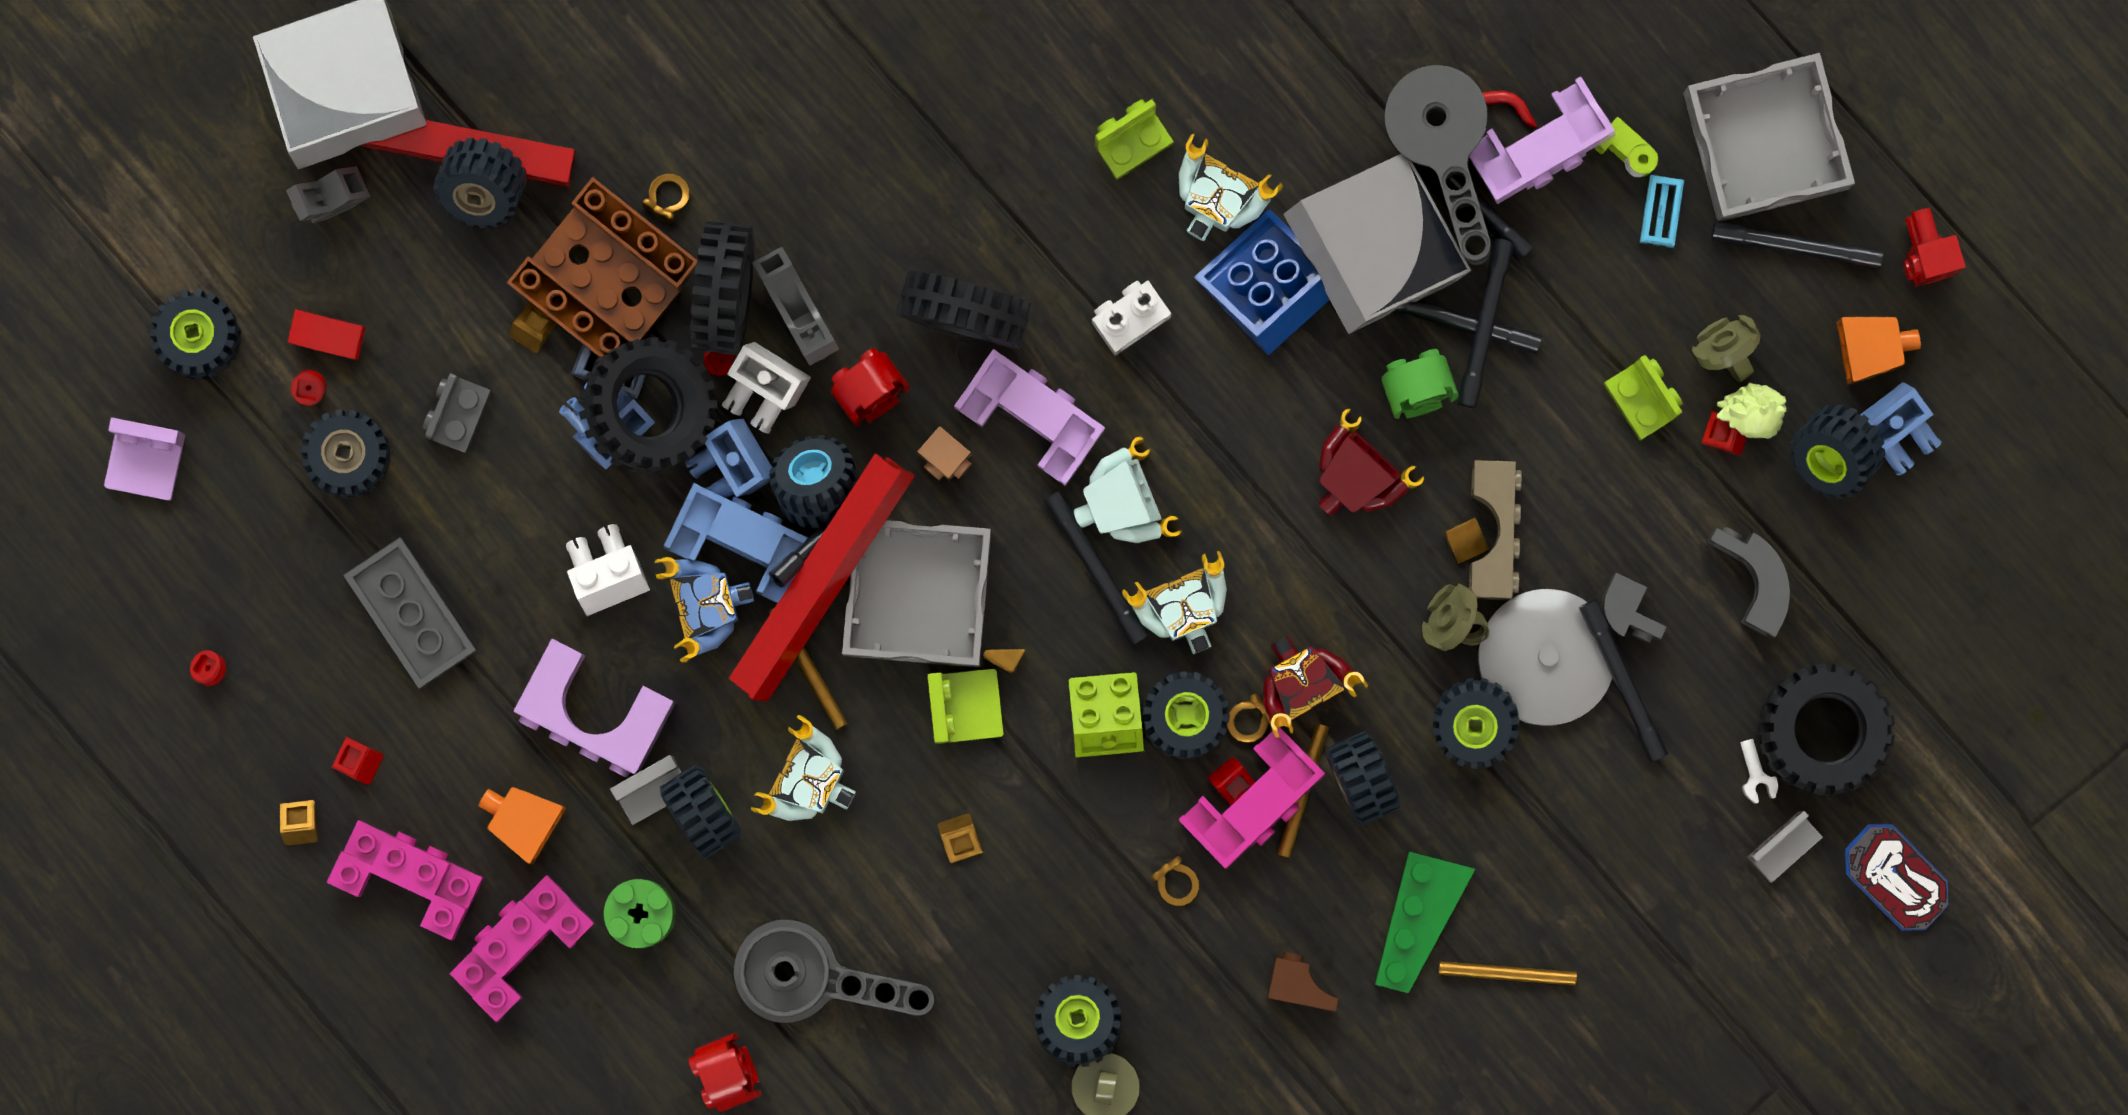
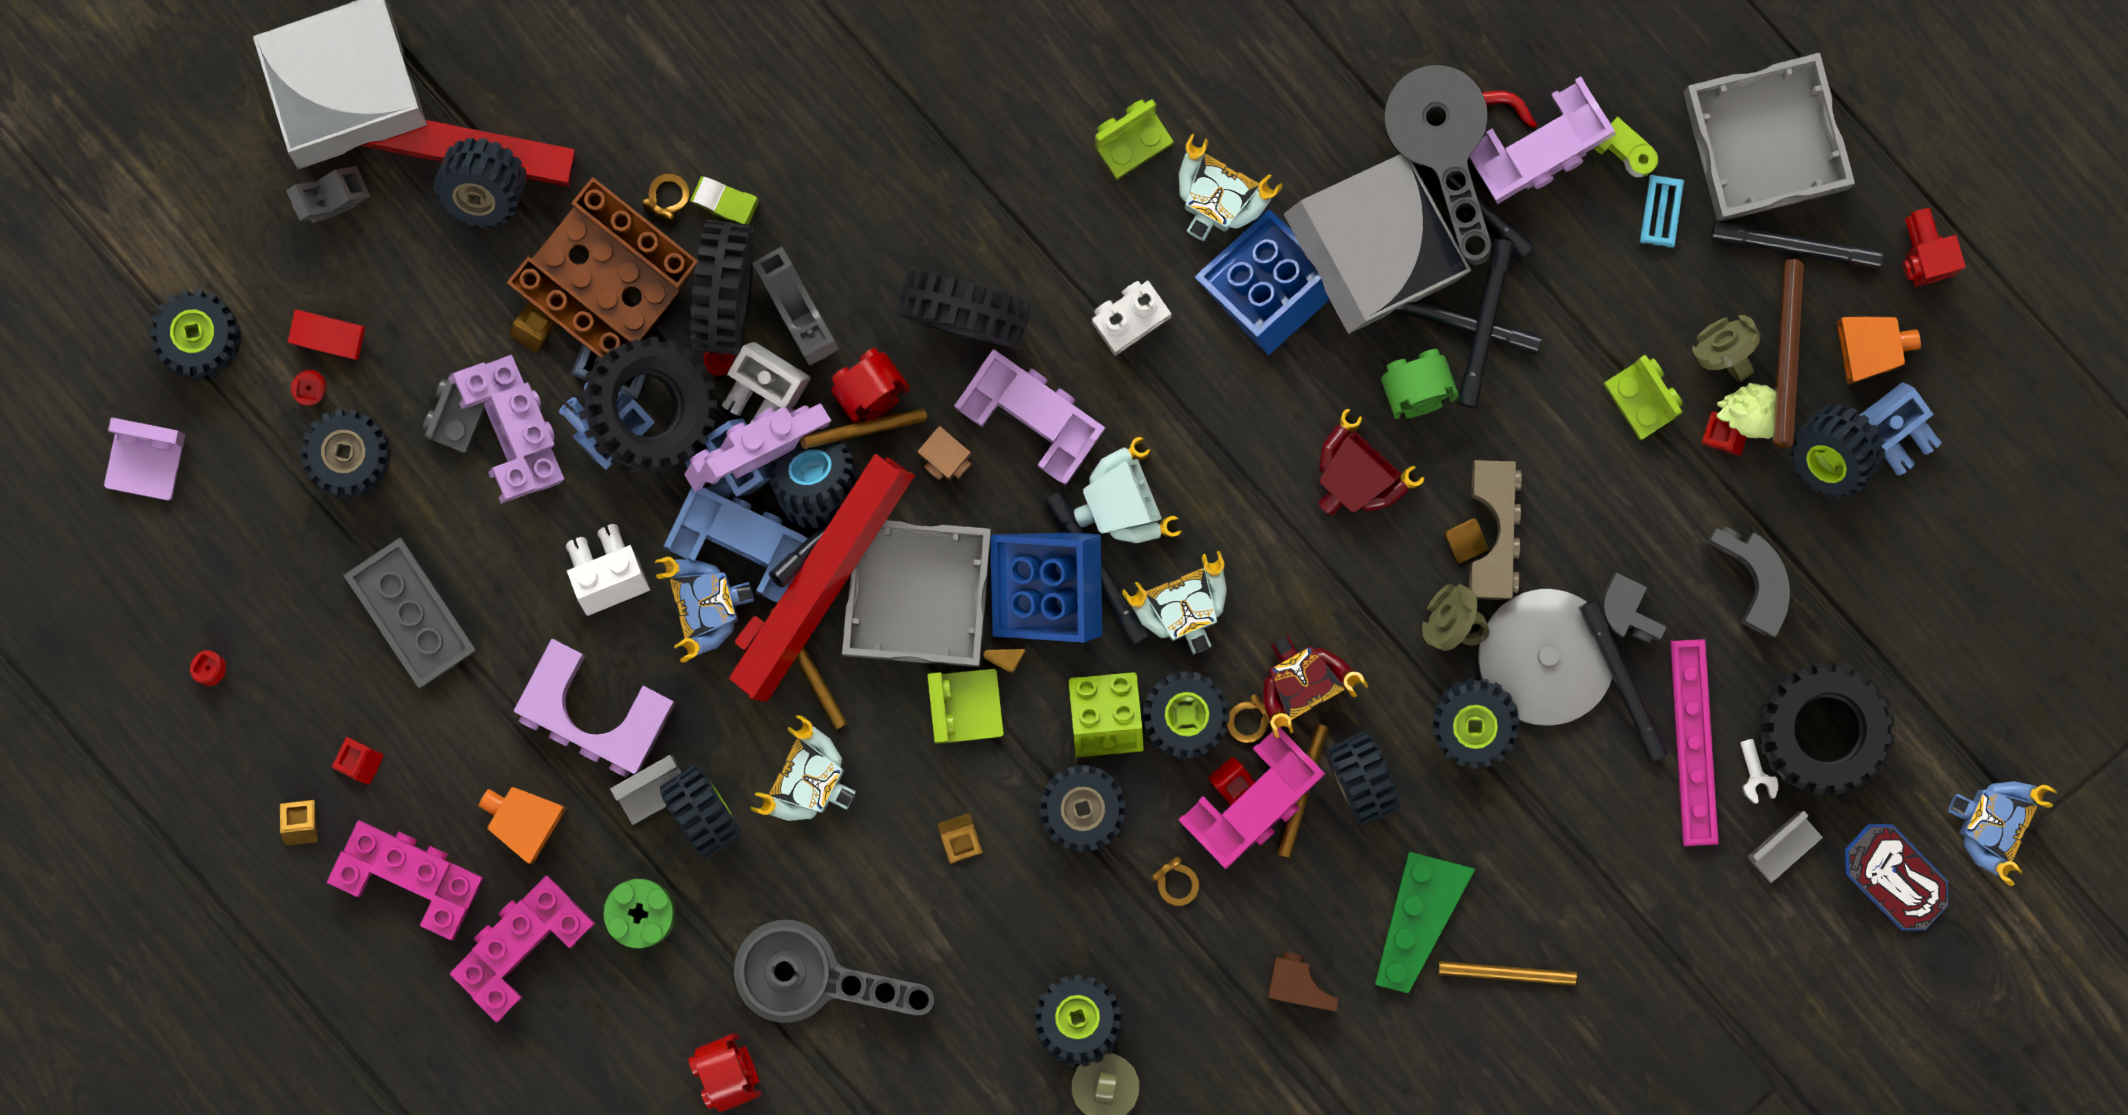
none -> lavender bracket [448,355,564,504]
none -> lavender bracket [684,403,831,492]
none -> lime leg [690,176,759,225]
none -> red tile [735,616,765,651]
none -> pearl gold bar [800,408,927,449]
none -> blue slope [990,533,1102,643]
none -> black wheel [1040,765,1126,852]
none -> dark pink tile [1670,639,1718,846]
none -> reddish brown axle [1773,259,1804,449]
none -> torso [1948,781,2057,886]

